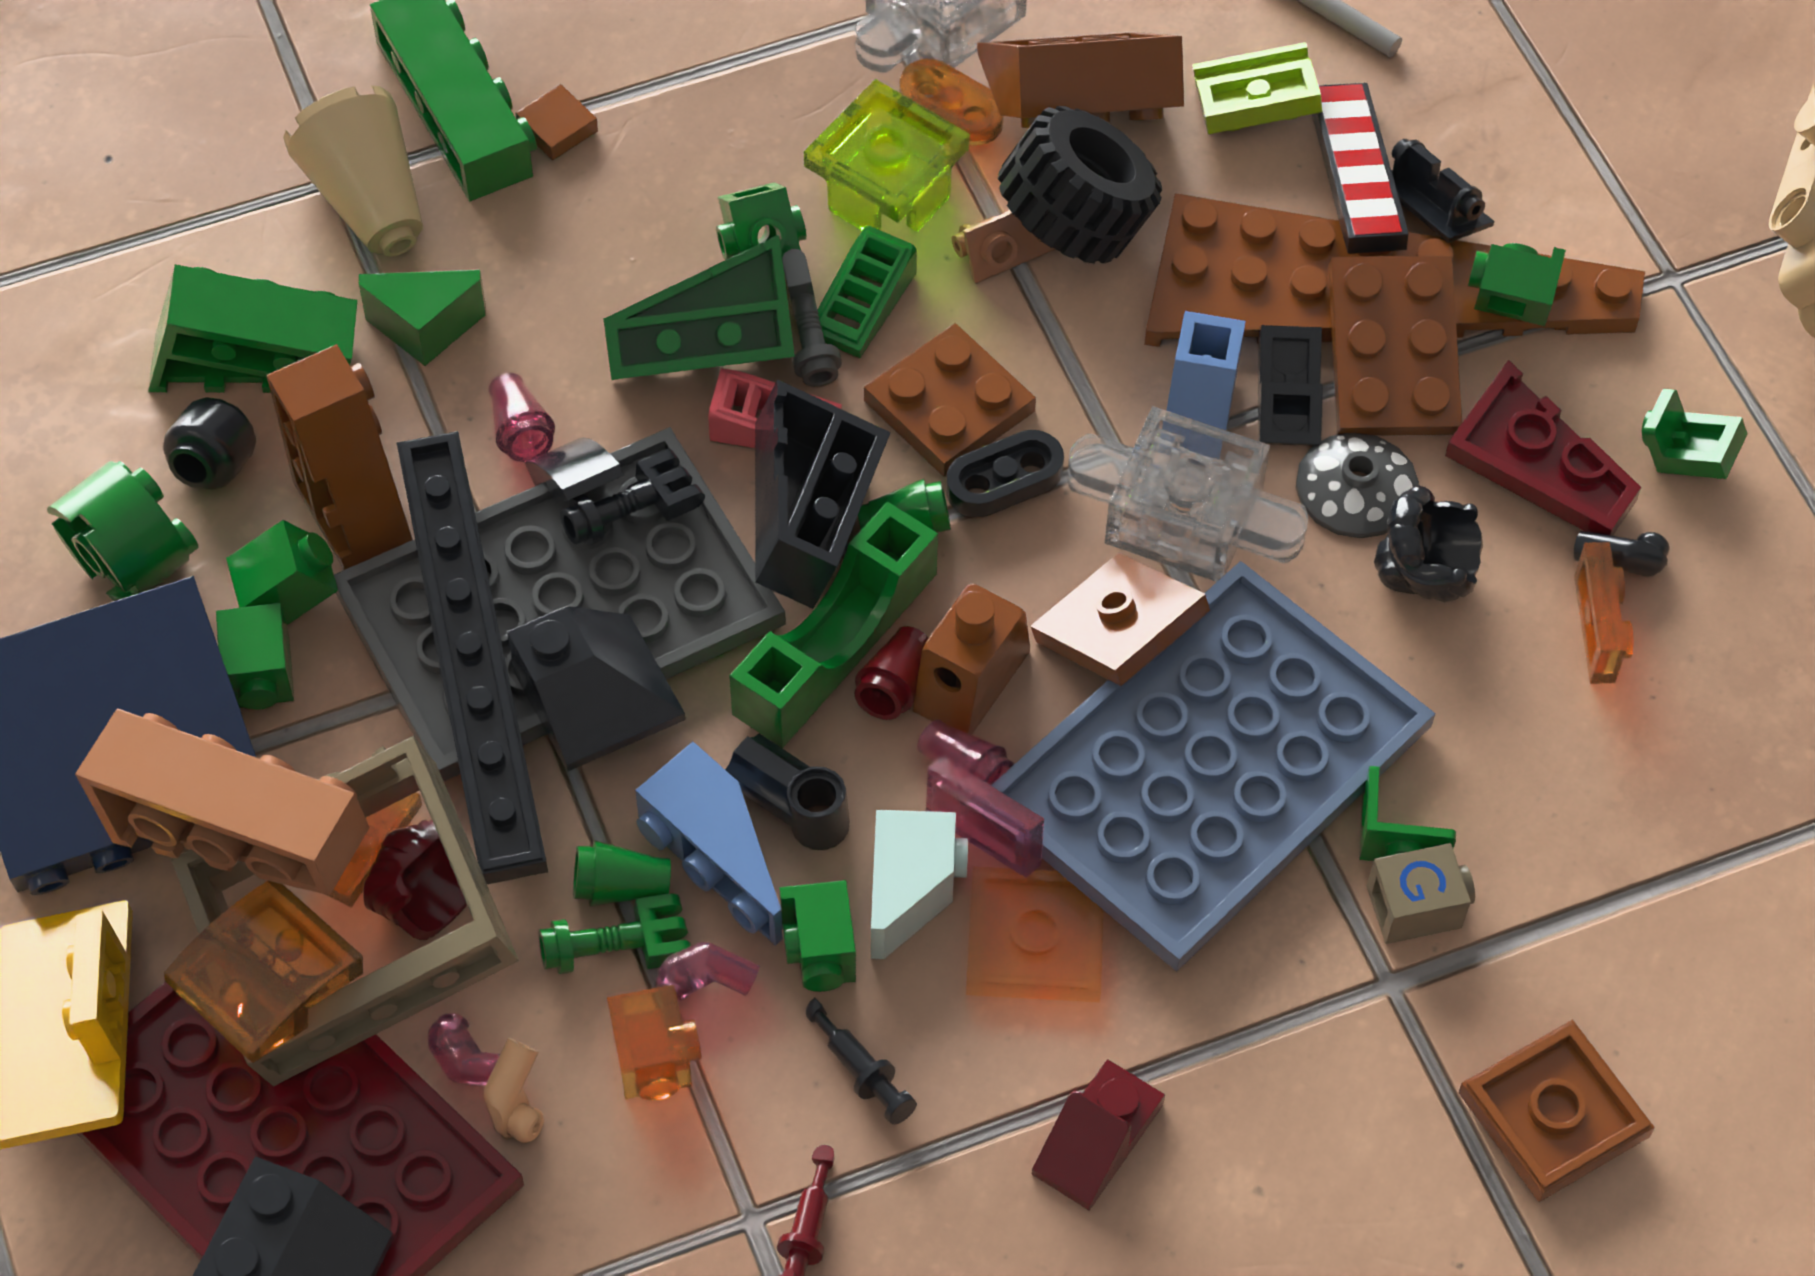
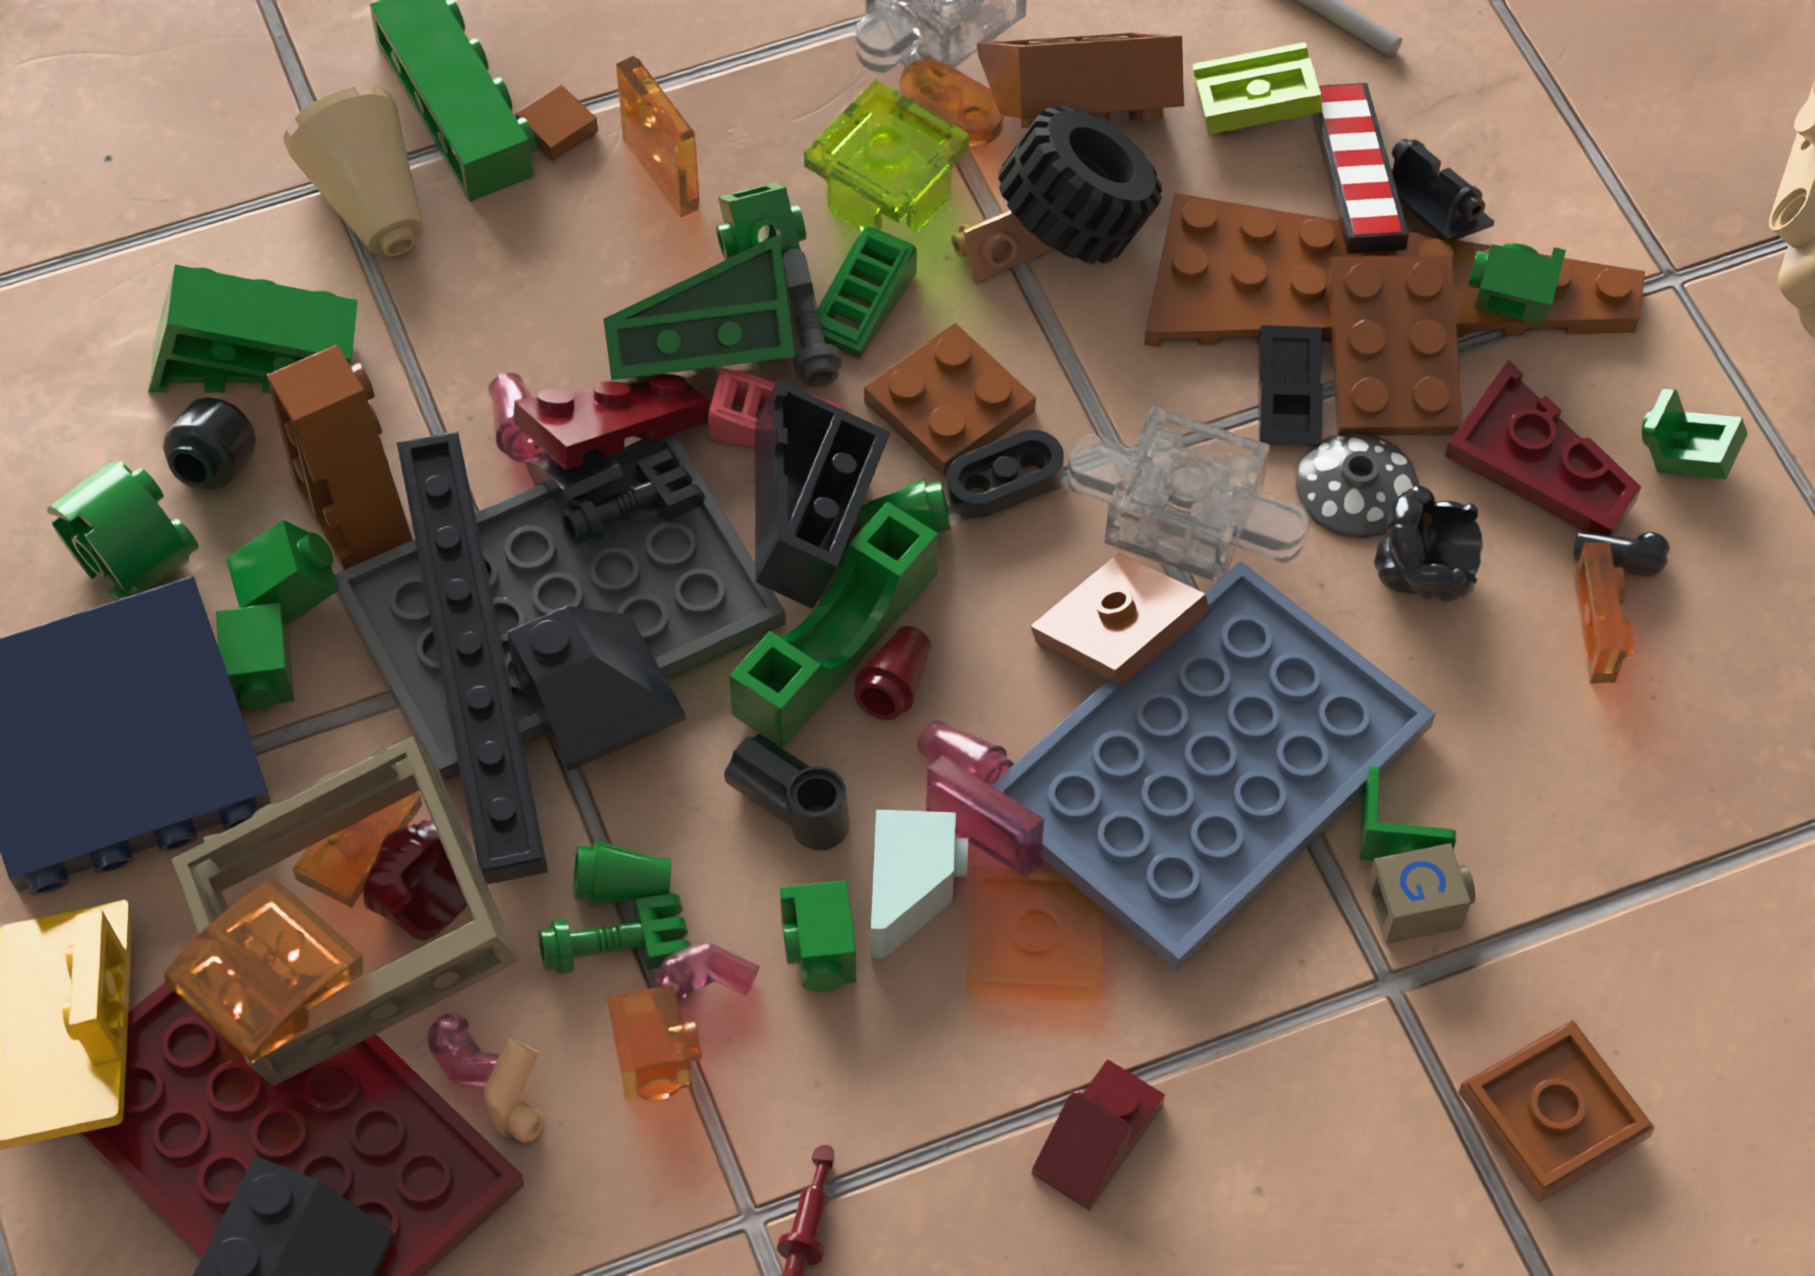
nougat wedge [75,708,370,895] -> none
green slope [358,269,486,366] -> none
medium blue slope [635,742,783,946] -> none
black piece [805,997,917,1125] -> none
dark orange torso [913,584,1030,740] -> none
medium blue slope [1160,311,1246,462] -> none
none -> dark red wing [513,374,709,470]
none -> clear orange tile [616,55,700,217]

